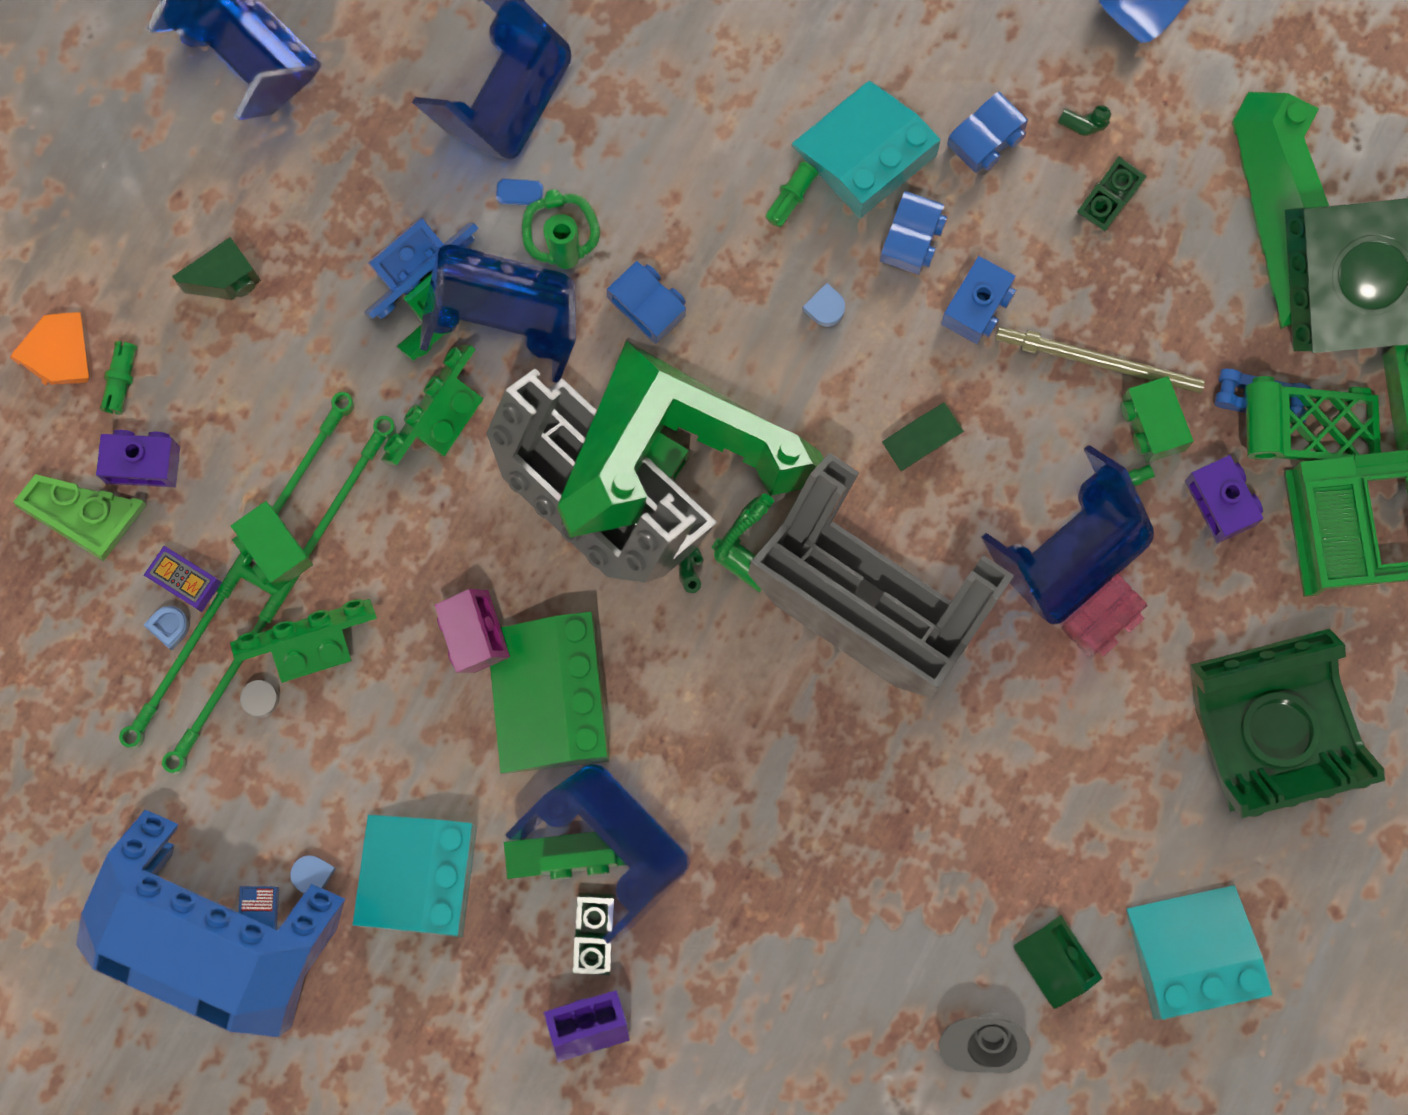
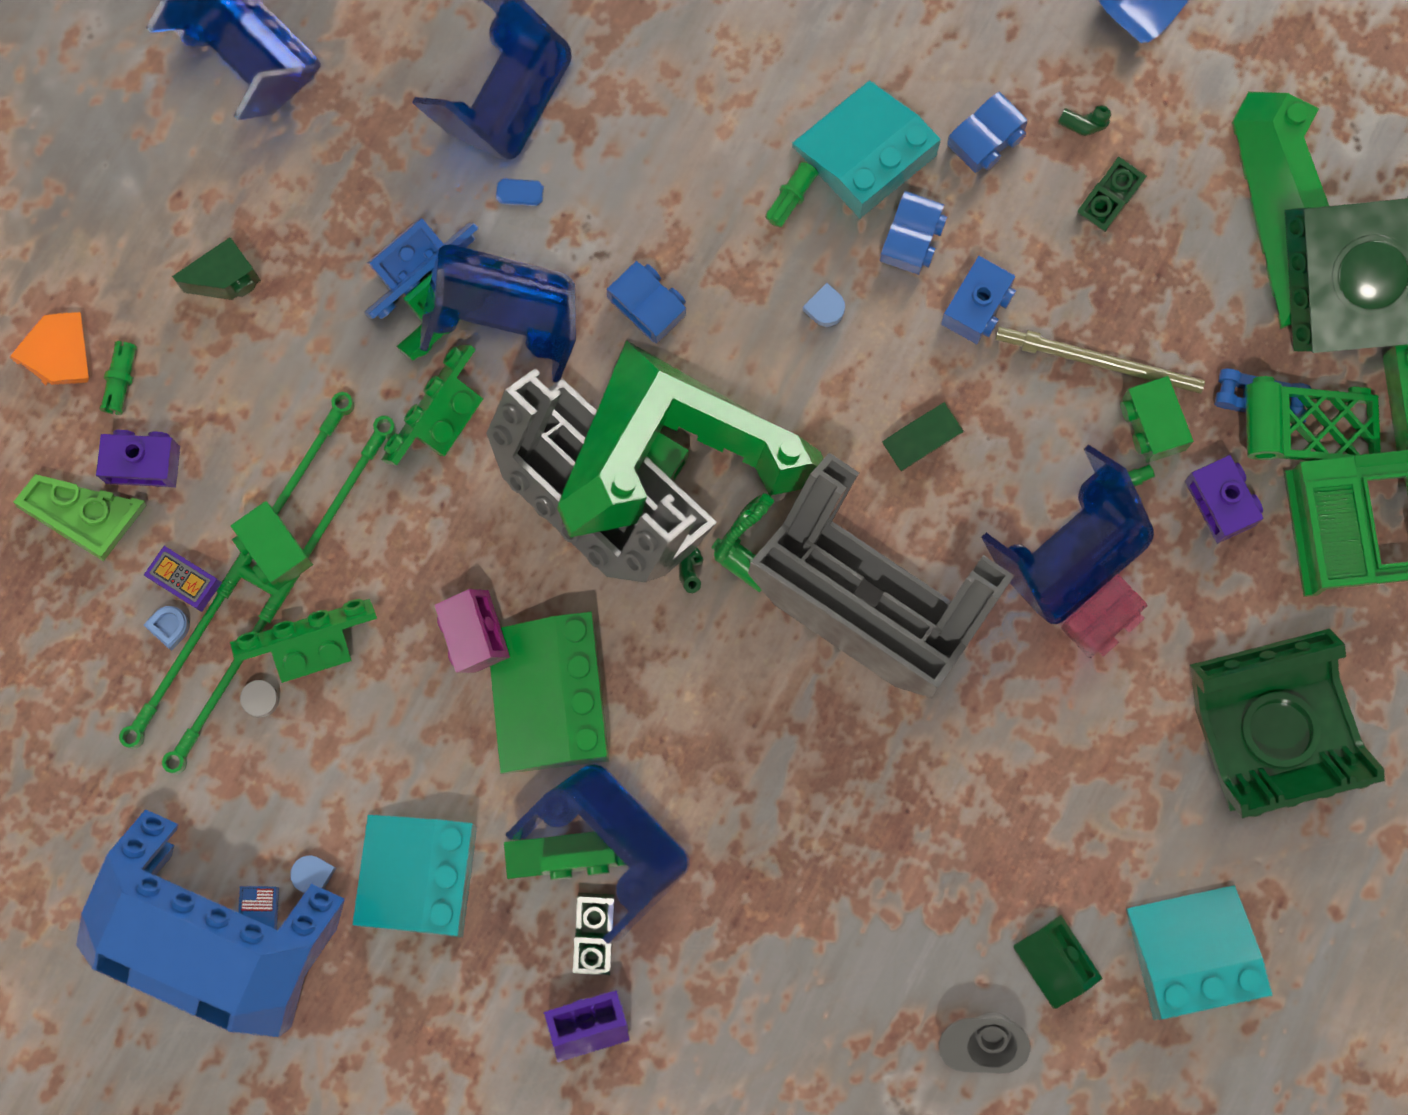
green piece [521,189,601,269] -> none

